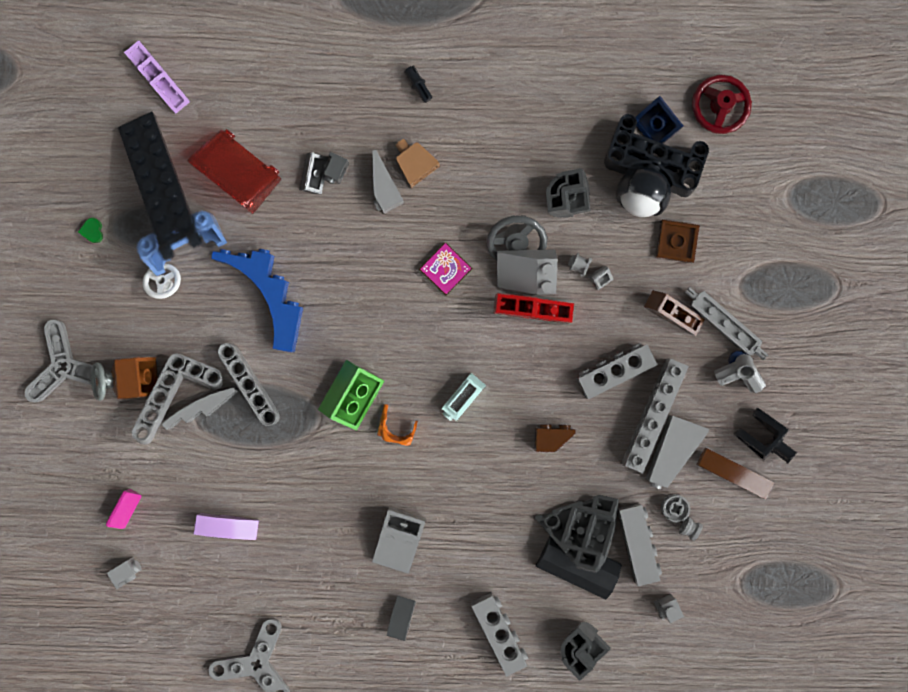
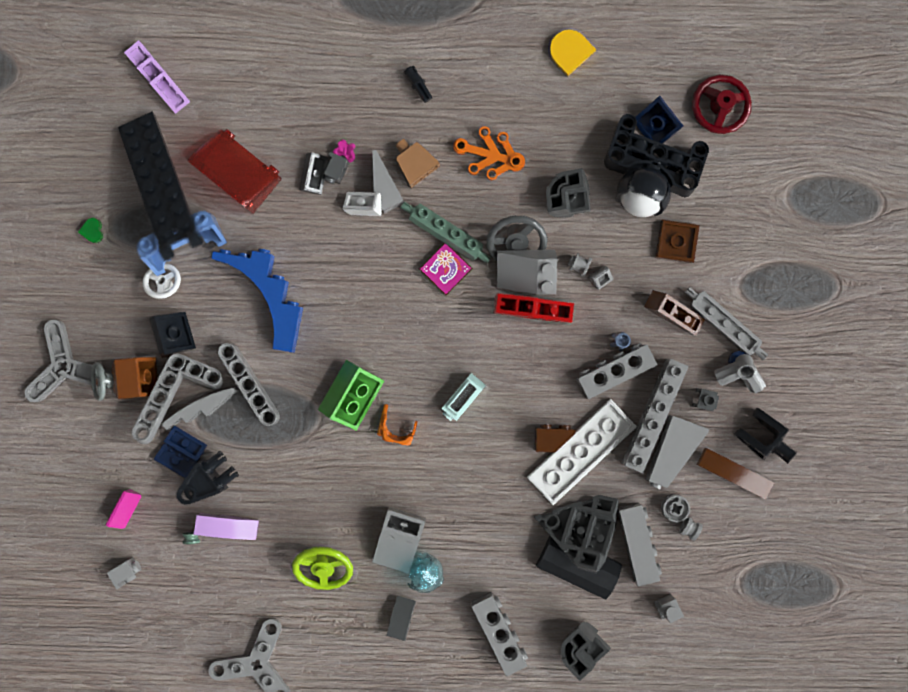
none -> black bracket [149,312,196,358]
none -> dark blue slope [154,425,208,478]
none -> black piece [176,451,239,505]
none -> sand green bush [182,532,200,544]
none -> lime piece [292,547,353,590]
none -> dark pink piece [333,139,355,162]
none -> white slope [342,192,381,216]
none -> sand green plate [401,202,491,264]
none -> clear light blue cylinder [408,553,444,593]
none -> orange plant [453,126,525,181]
none -> white tile [527,399,637,505]
none -> yellow tile [550,30,596,77]
none -> sand blue piece [610,332,631,351]
none -> dark grey window [692,388,719,411]

